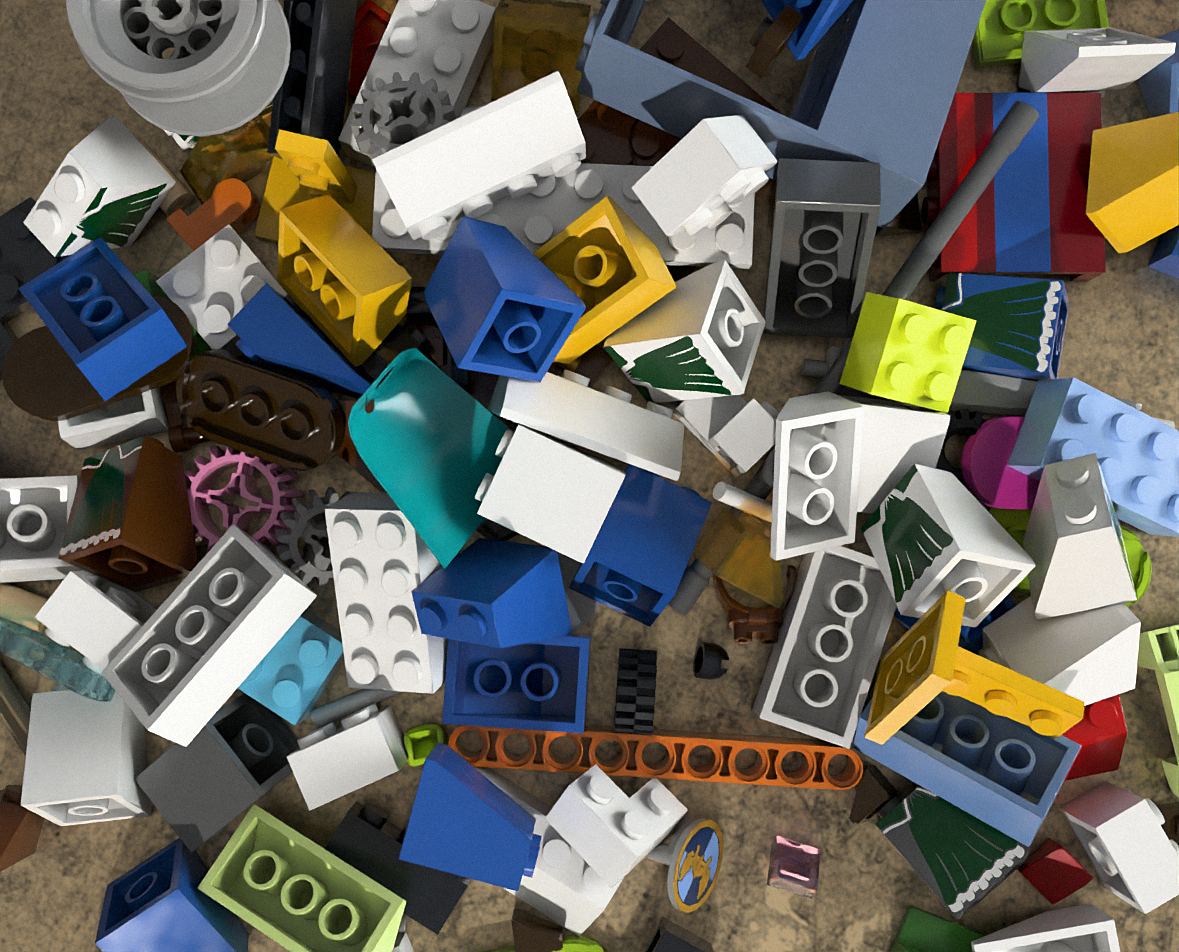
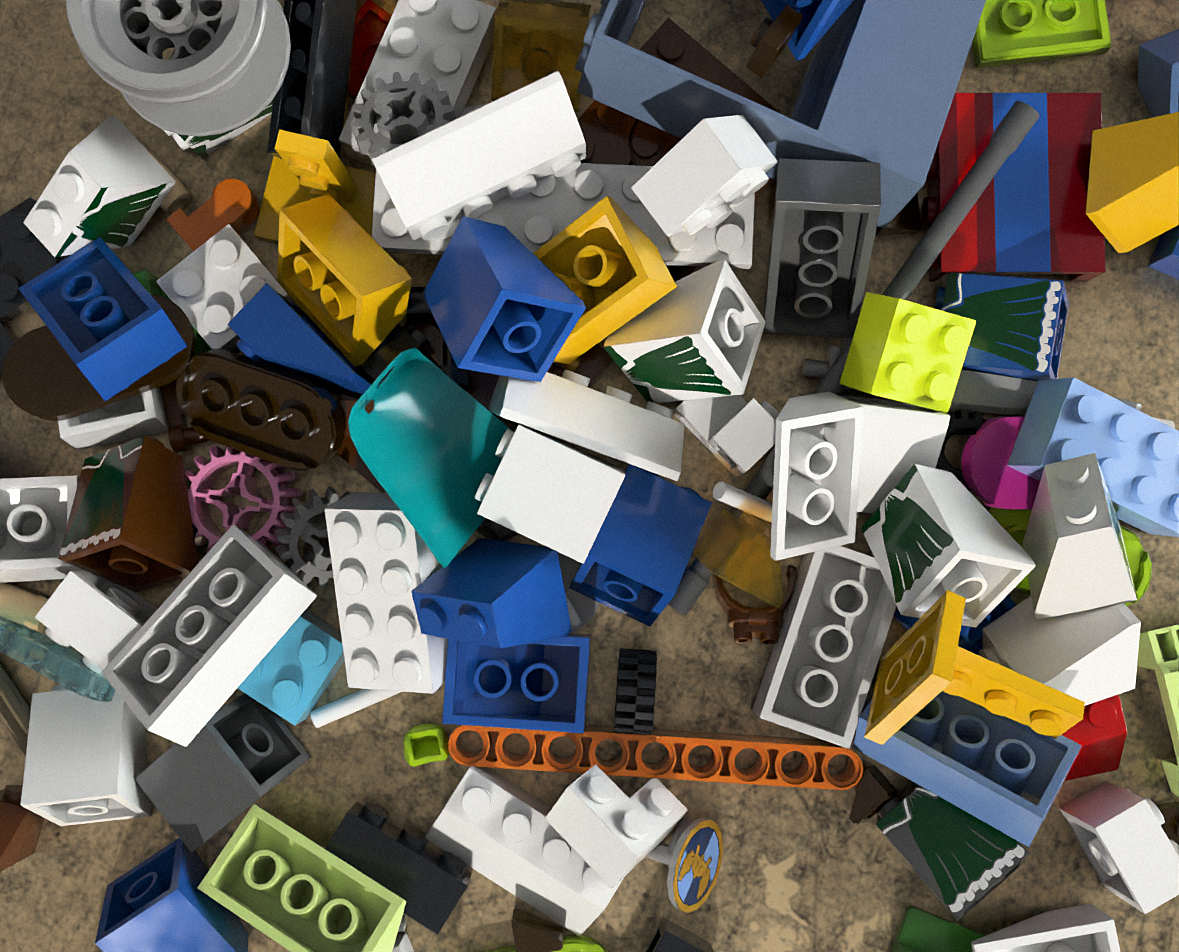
clear yellow slope [179,114,273,205] -> none
white brick [287,703,408,811] -> none
blue slope [399,743,542,891] -> none
black hinge [693,641,729,680] -> none
plate [767,836,821,899] -> none
white slope [1018,27,1176,98] -> none
red slope [1018,838,1094,905] -> none

